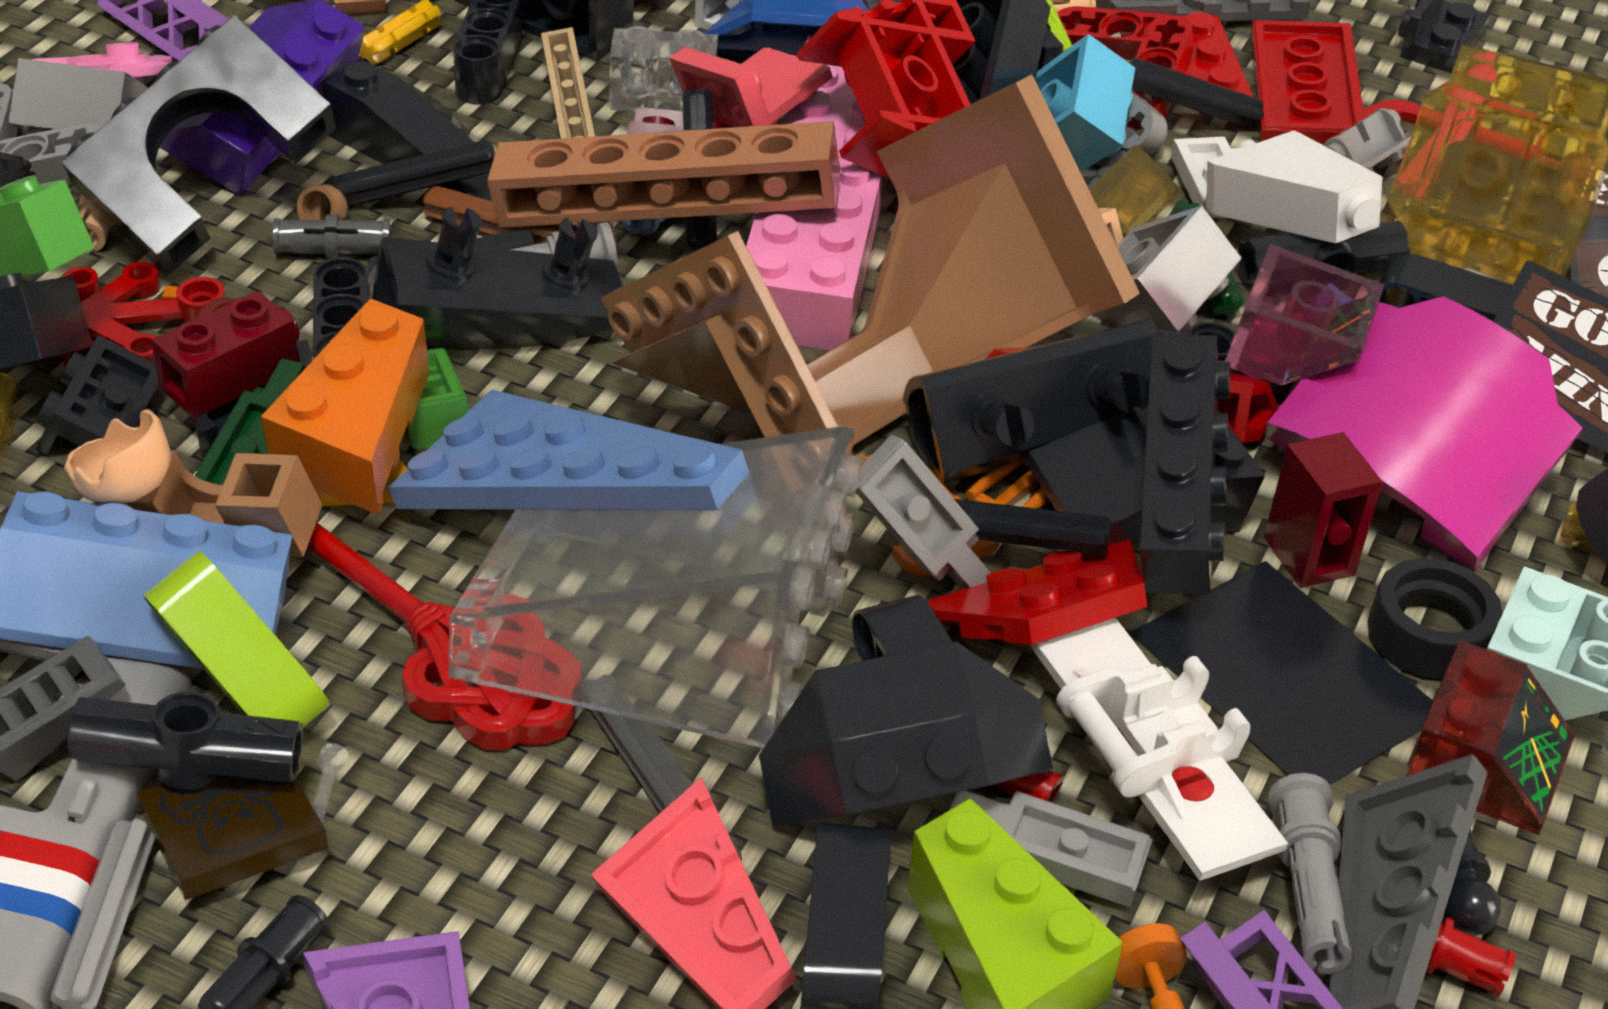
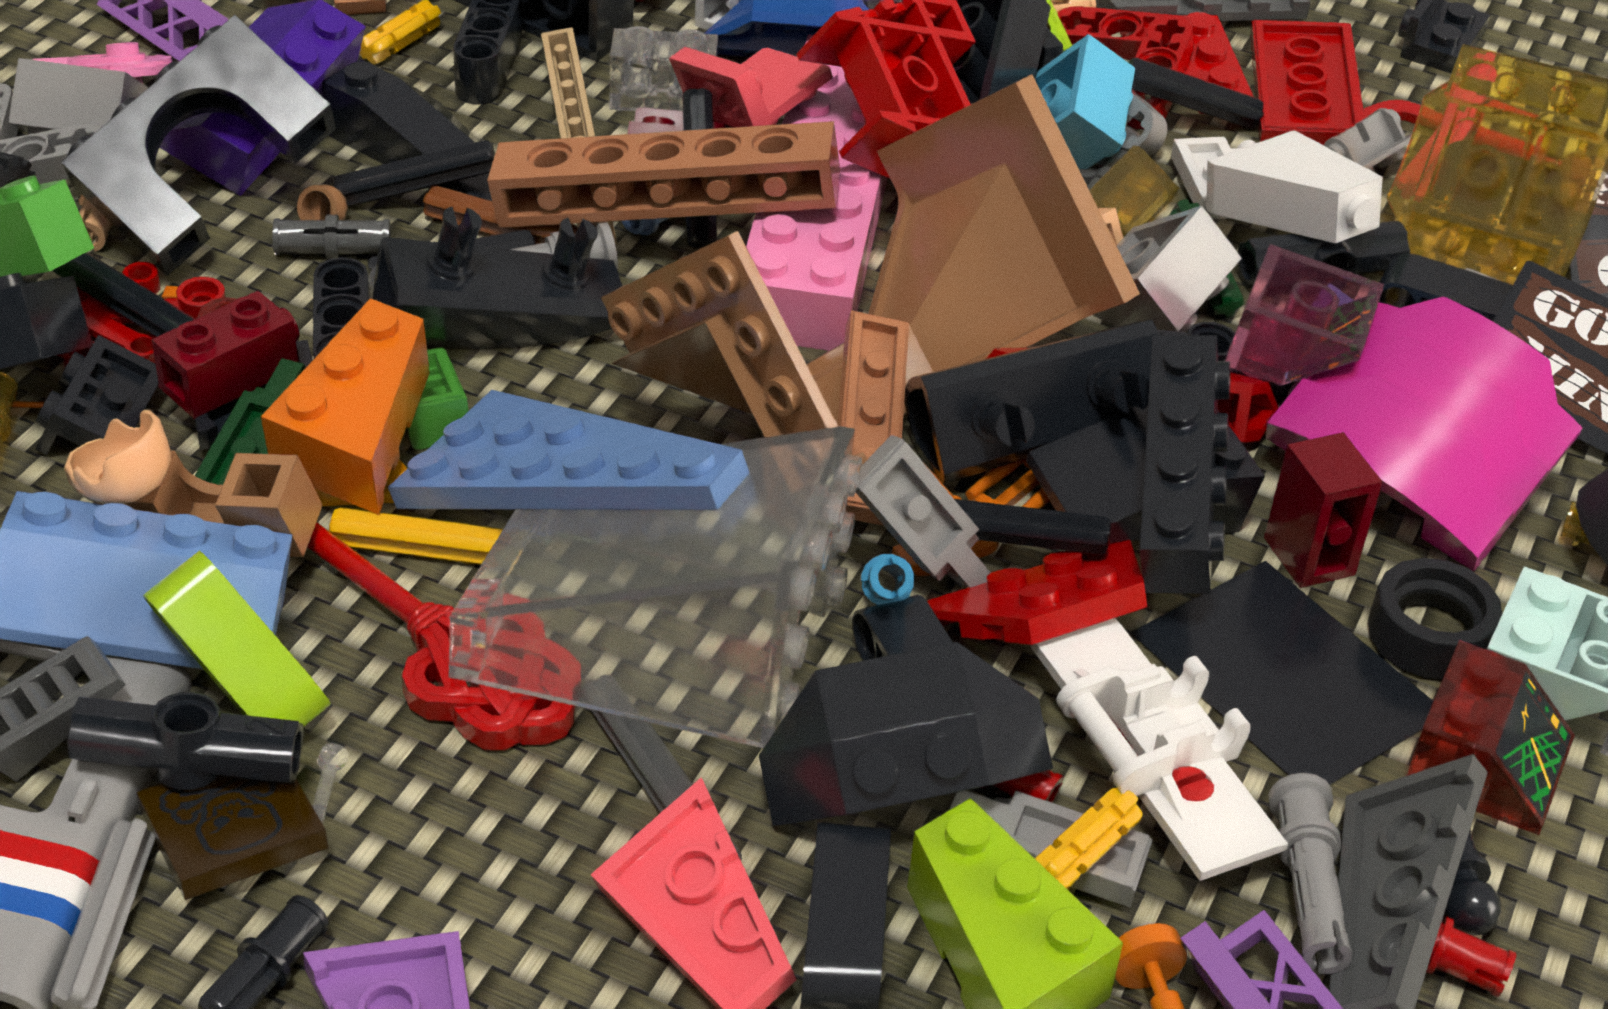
none -> orange piece [9,401,44,408]
none -> black axle [52,252,195,337]
none -> yellow axle [329,507,522,569]
none -> nougat tile [830,310,909,526]
none -> dark azure pin [860,554,914,605]
none -> yellow axle [1035,788,1142,889]

